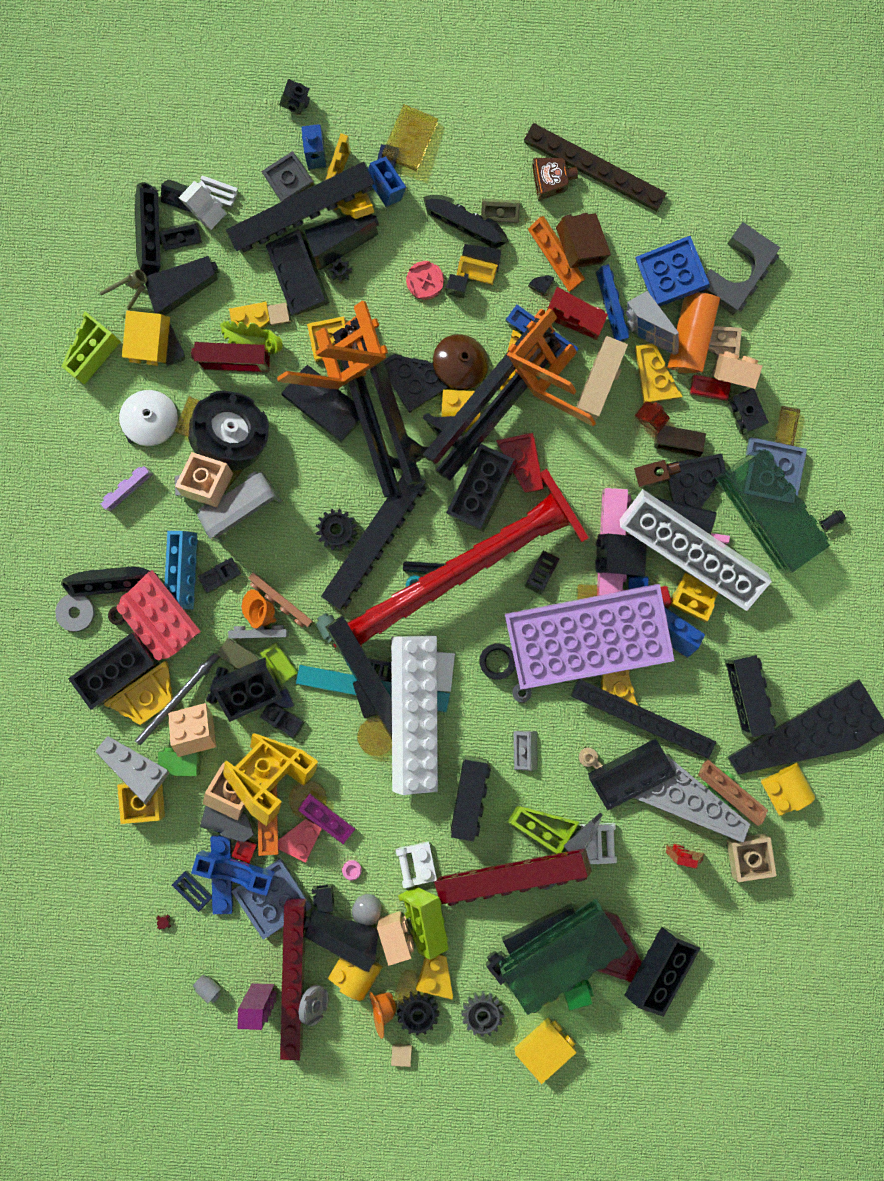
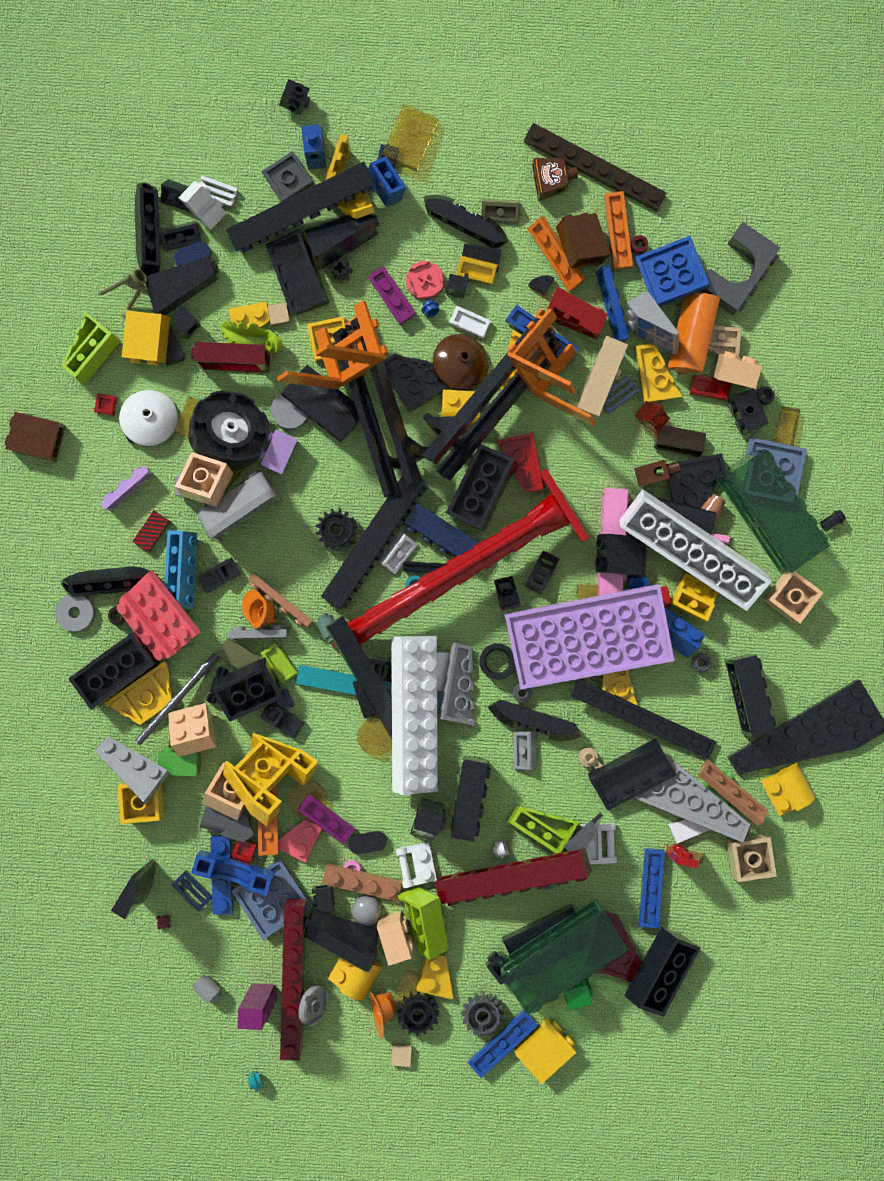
none -> reddish brown brick [5,412,65,462]
none -> red tile [94,393,118,416]
none -> black slope [111,859,156,919]
none -> tile [132,510,171,553]
none -> dark blue tile [174,241,212,266]
none -> black brick [175,304,201,338]
none -> teal plate [247,1072,263,1092]
none -> lavender brick [258,429,298,474]
none -> light grey tile [271,393,308,430]
none -> nougat plate [322,863,402,901]
none -> black tile [349,830,387,854]
none -> magenta plate [368,266,416,325]
none -> white slope [377,531,418,574]
none -> dark blue brick [404,503,479,557]
none -> black wedge [410,797,446,840]
none -> blue plate [421,300,440,318]
none -> light grey wing [438,643,475,726]
none -> white tile [449,306,491,340]
none -> blue plate [468,1008,538,1078]
none -> black brick [488,699,581,741]
none -> white plate [493,840,509,859]
none -> black slope [494,576,521,611]
none -> sand blue tile [603,376,640,414]
none -> orange plate [604,191,633,270]
none -> dark red bush [630,235,648,255]
none -> blue plate [638,848,665,928]
none -> white tile [668,818,711,843]
none -> dark grey plate [692,653,712,672]
none -> nougat brick [701,494,726,523]
none -> black plate [756,386,774,406]
none -> light nougat brick [763,569,823,624]

